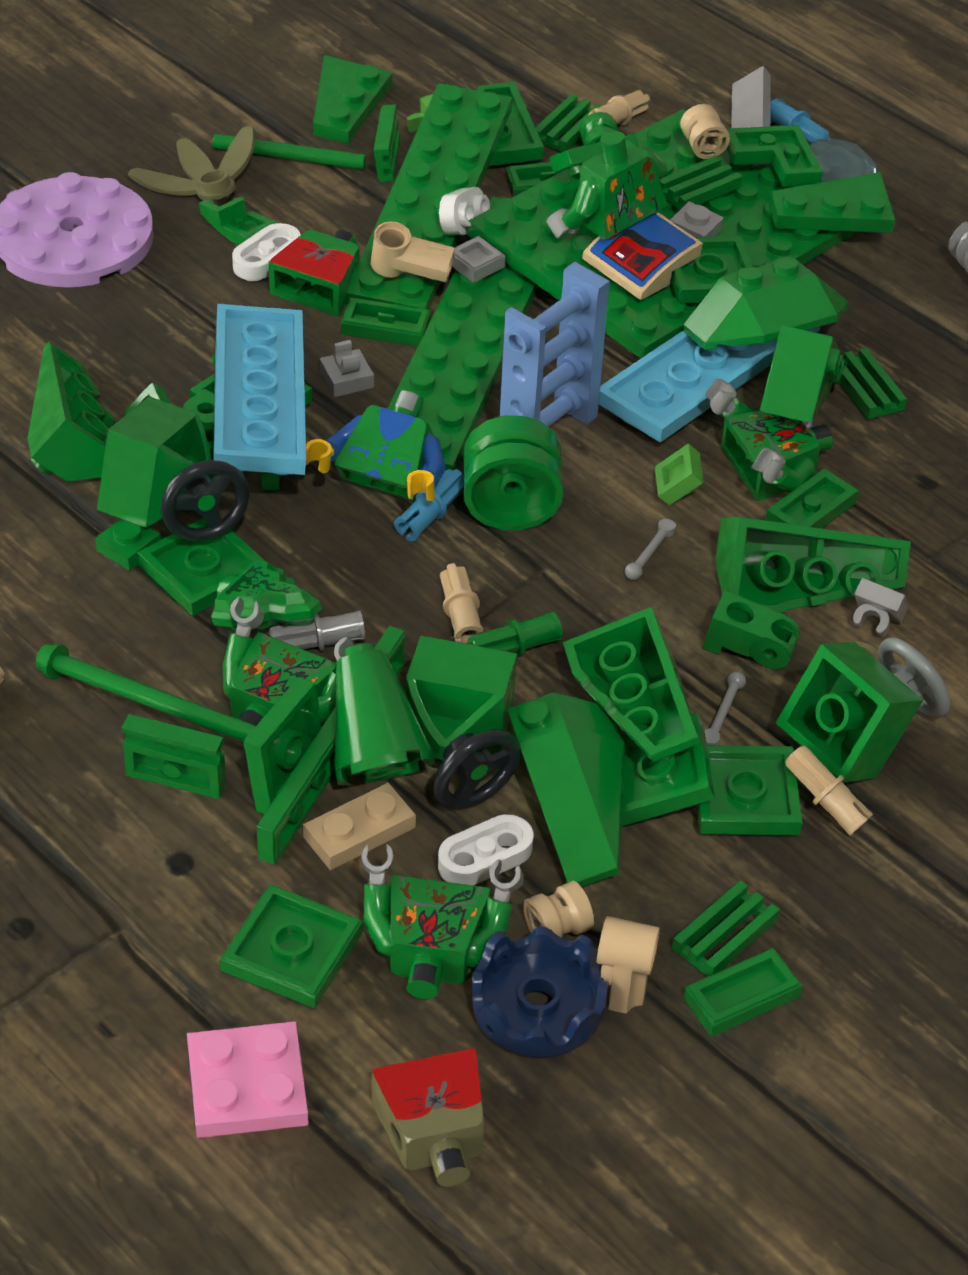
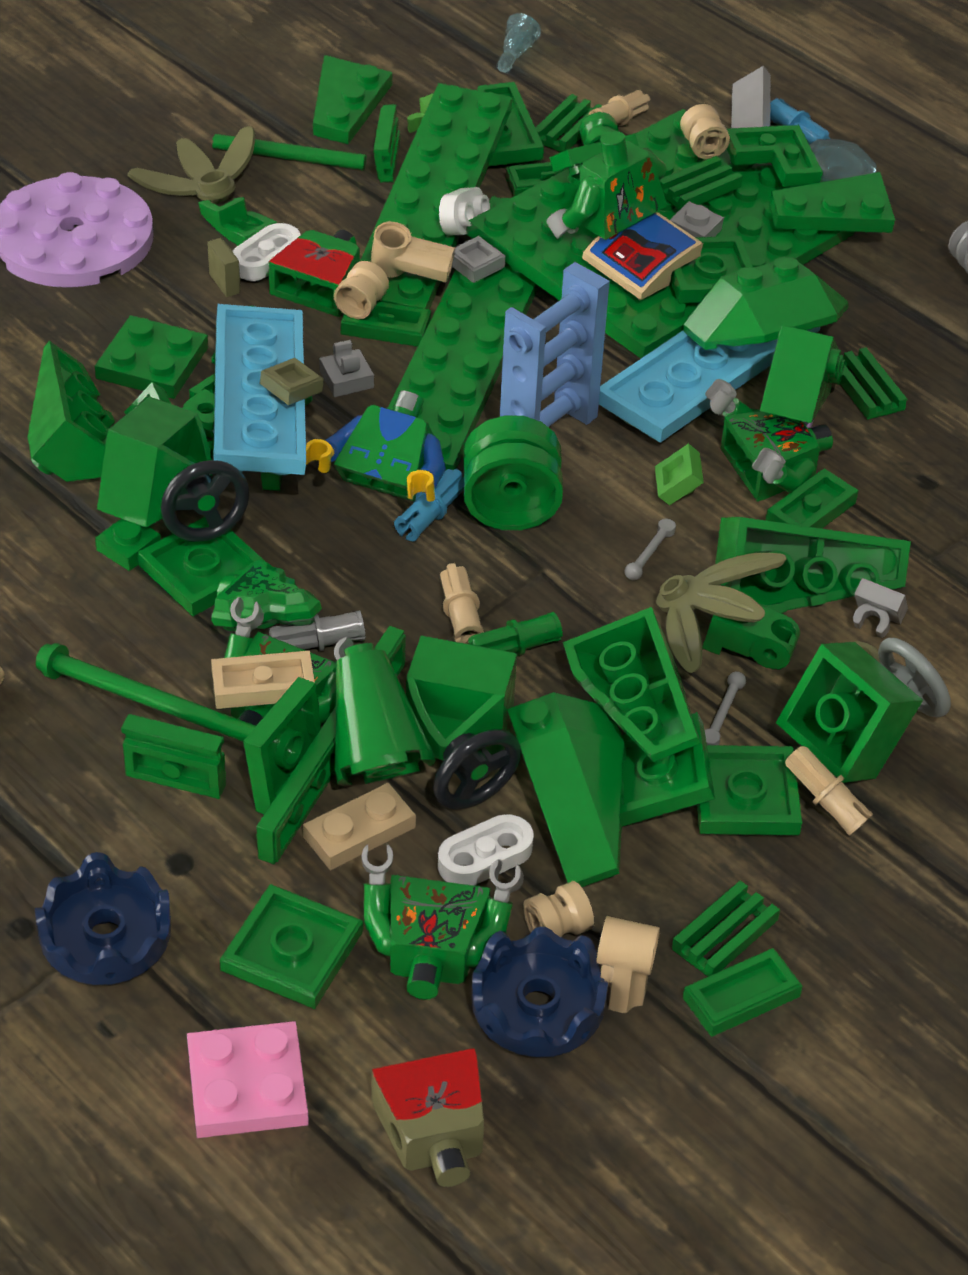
none -> dark blue plate [35,852,171,985]
none -> green plate [95,315,208,399]
none -> olive tile [208,238,240,297]
none -> tan plate [211,651,314,709]
none -> olive tile [260,358,324,405]
none -> tan wheel [334,261,389,319]
none -> clear light blue cone [497,13,541,73]
none -> olive plant [656,553,786,673]

